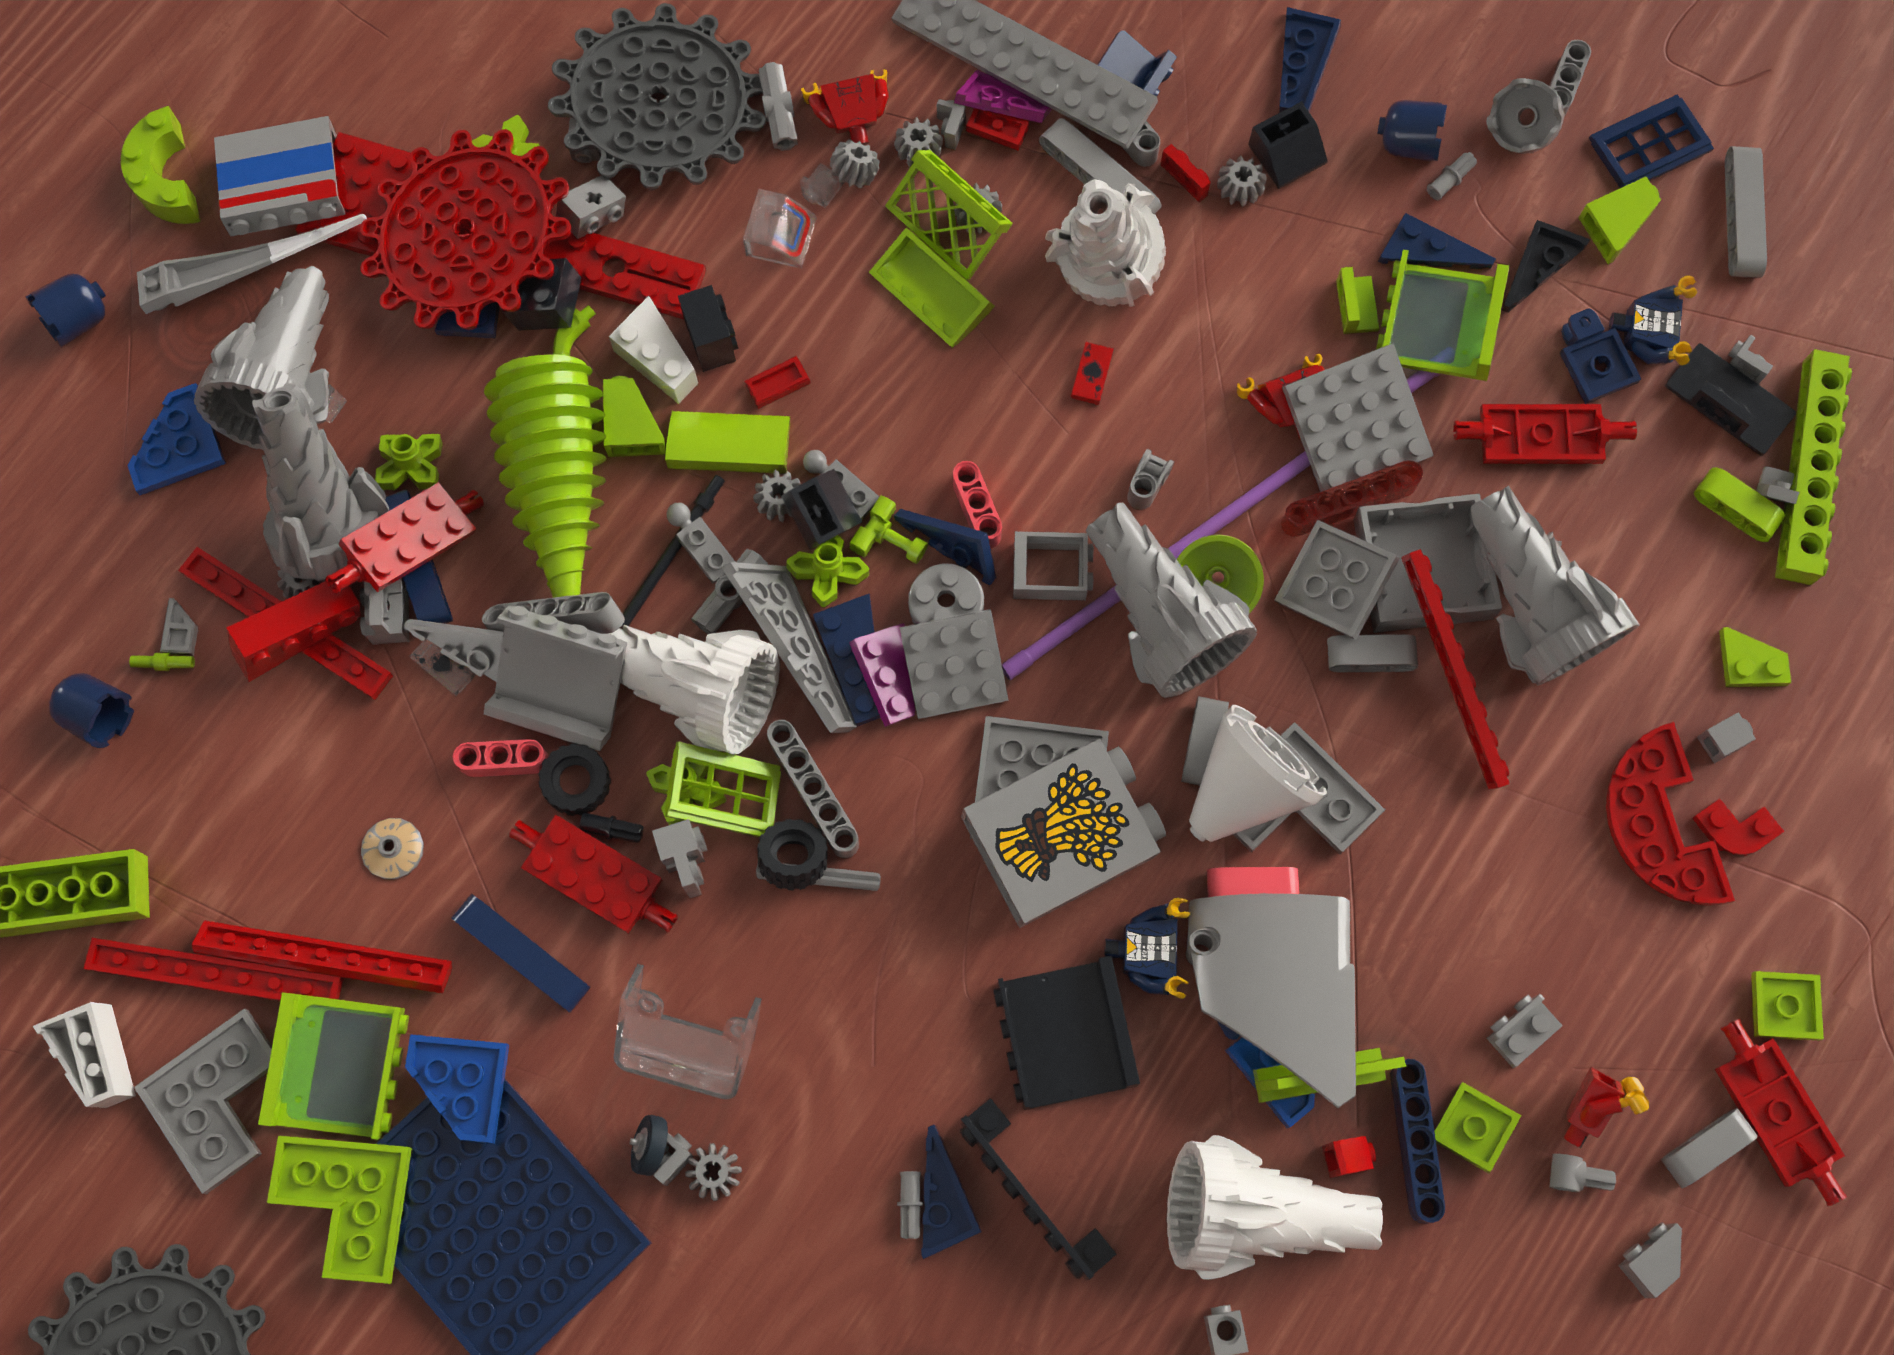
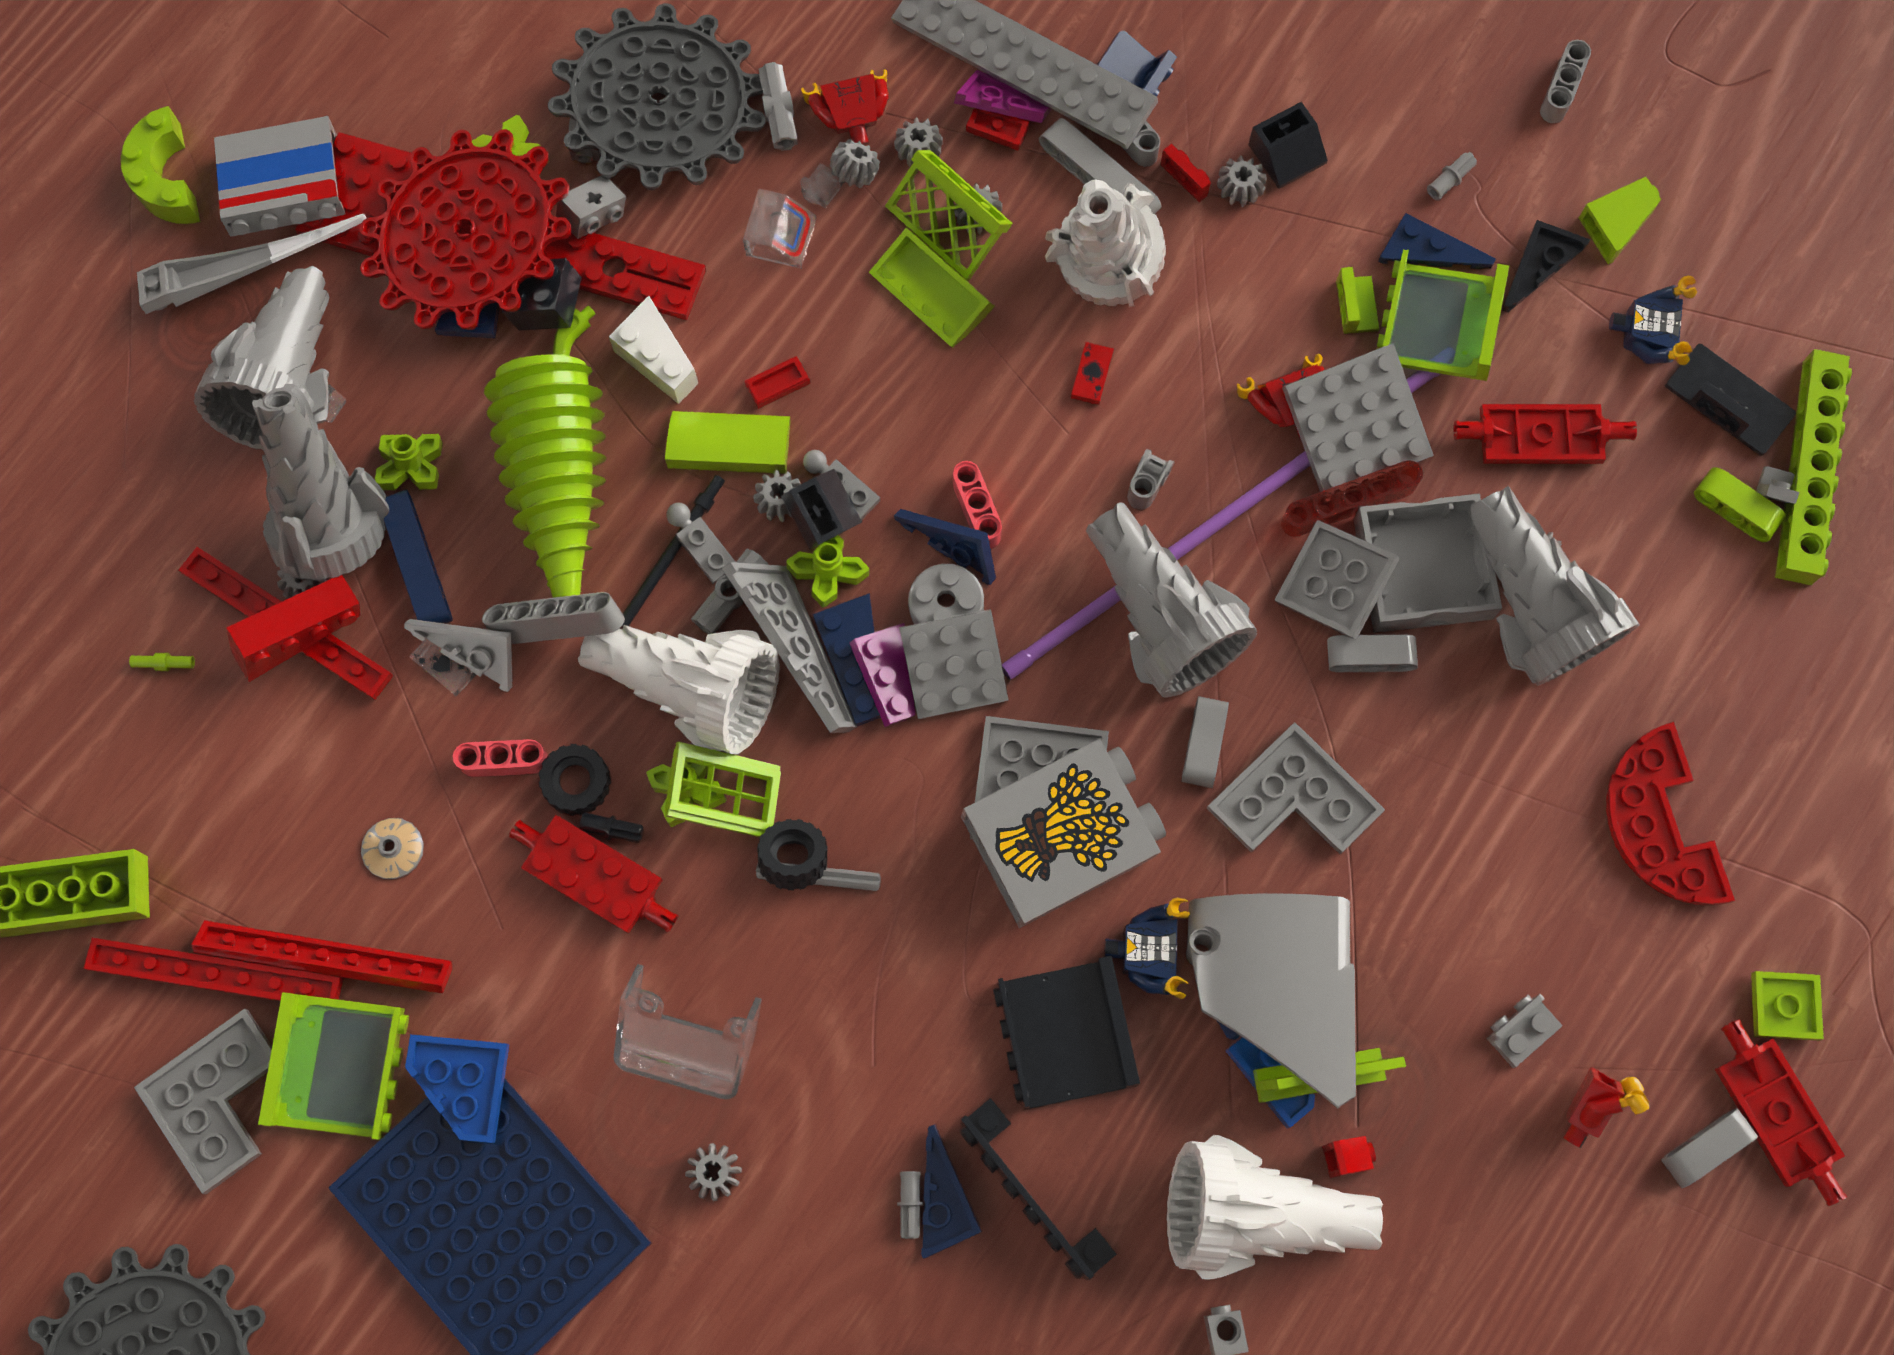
dark blue cylinder [25,274,106,348] -> none
white wedge [33,1002,136,1108] -> none
dark blue cylinder [49,673,134,748] -> none
blue plate [127,383,226,495] -> none
light grey tile [160,598,198,656] -> none
lime plate [267,1136,412,1284] -> none
plate [325,482,484,594] -> none
light grey brick [360,577,410,645] -> none
dark blue beam [451,893,591,1013] -> none
light grey panel [484,605,627,751] -> none
lime slope [603,376,666,457] -> none
black wheel [629,1115,669,1176] -> none
light grey brick [652,819,708,898] -> none
light grey bracket [653,1133,694,1186] -> none
black brick [678,285,739,372] -> none
light grey beam [767,720,859,858] -> none
lime bar [849,495,928,564] -> none
light grey bracket [936,99,966,150] -> none
light grey window [1013,531,1094,601] -> none
lime dish [1177,535,1264,613] -> none
white cone [1189,705,1327,842] -> none
coral beam [1207,867,1299,897] -> none
dark blue wing [1279,7,1341,113] -> none
dark blue cylinder [1377,100,1447,162] -> none
dark blue beam [1390,1059,1445,1224] -> none
red plate [1401,549,1510,789] -> none
lime plate [1434,1082,1522,1174] -> none
light grey plate [1486,78,1564,154] -> none
light grey axle [1549,1154,1616,1192] -> none
dark blue plate [1560,308,1641,404] -> none
dark blue piece [1589,94,1714,188] -> none
light grey slope [1618,1222,1682,1298] -> none
red plate [1692,798,1785,856] -> none
light grey brick [1697,712,1756,764] -> none
lime wing [1719,627,1791,687] -> none
light grey beam [1725,146,1767,278] -> none
light grey bracket [1728,335,1773,384] -> none

